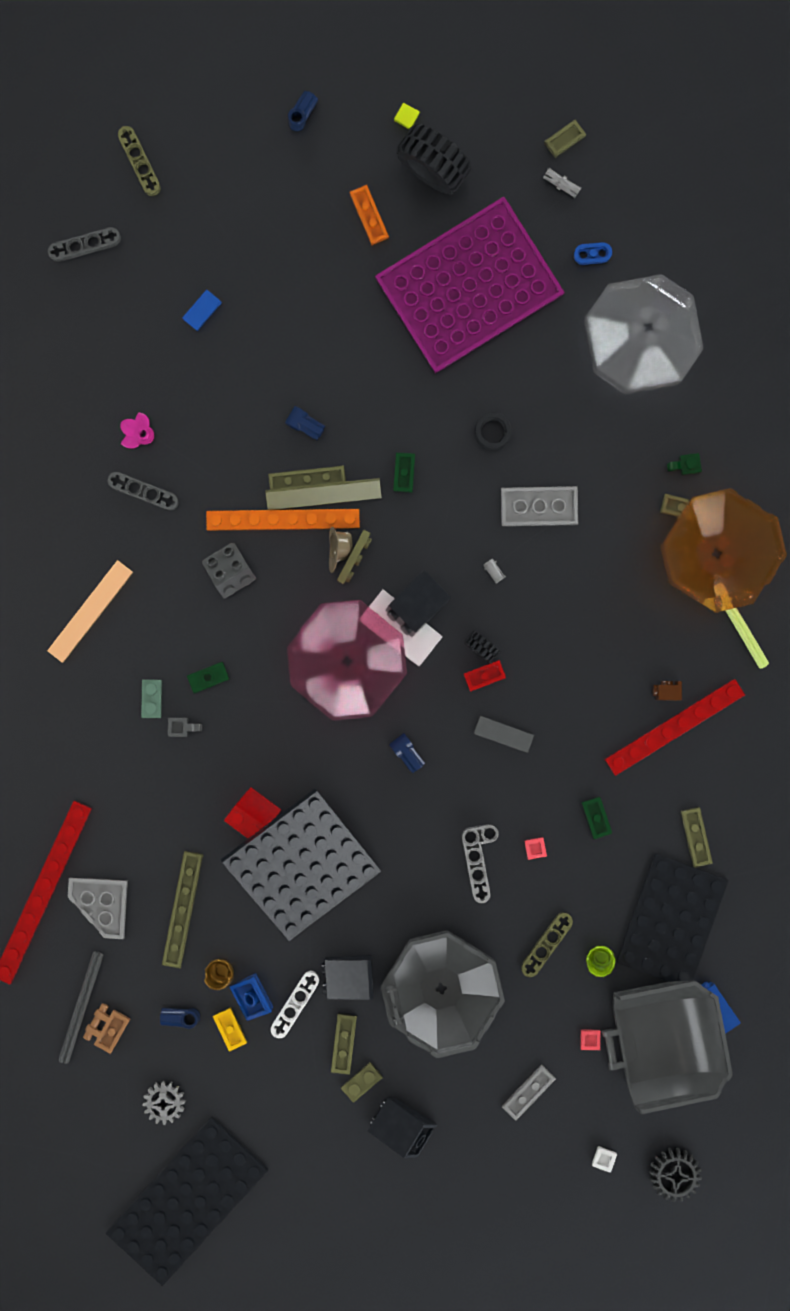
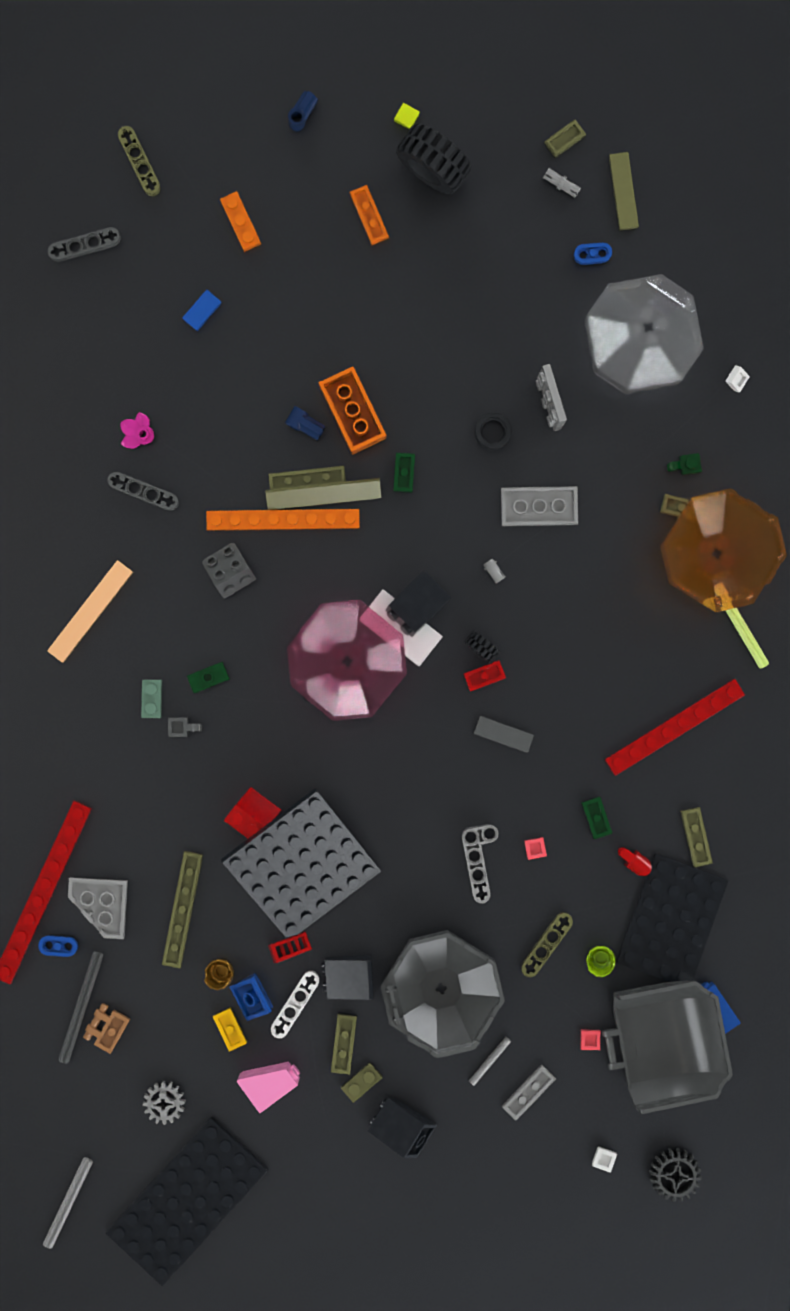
dark blue piece [160,1008,201,1029] -> none
dark tan piece [329,527,353,573] -> none
olive plate [337,530,372,585] -> none
magenta plate [375,197,565,374] -> none
dark blue piece [389,733,425,773] -> none
reddish brown brick [652,681,682,701] -> none
none -> blue plate [38,935,78,957]
none -> light grey axle [43,1157,93,1249]
none -> orange plate [220,191,261,252]
none -> bright pink slope [237,1061,300,1113]
none -> red slope [268,931,312,963]
none -> orange brick [318,366,386,455]
none -> light grey bar [469,1036,511,1086]
none -> light grey plate [536,364,567,431]
none -> olive tile [609,152,639,231]
none -> red arm [618,847,652,876]
none -> white plate [726,365,750,393]

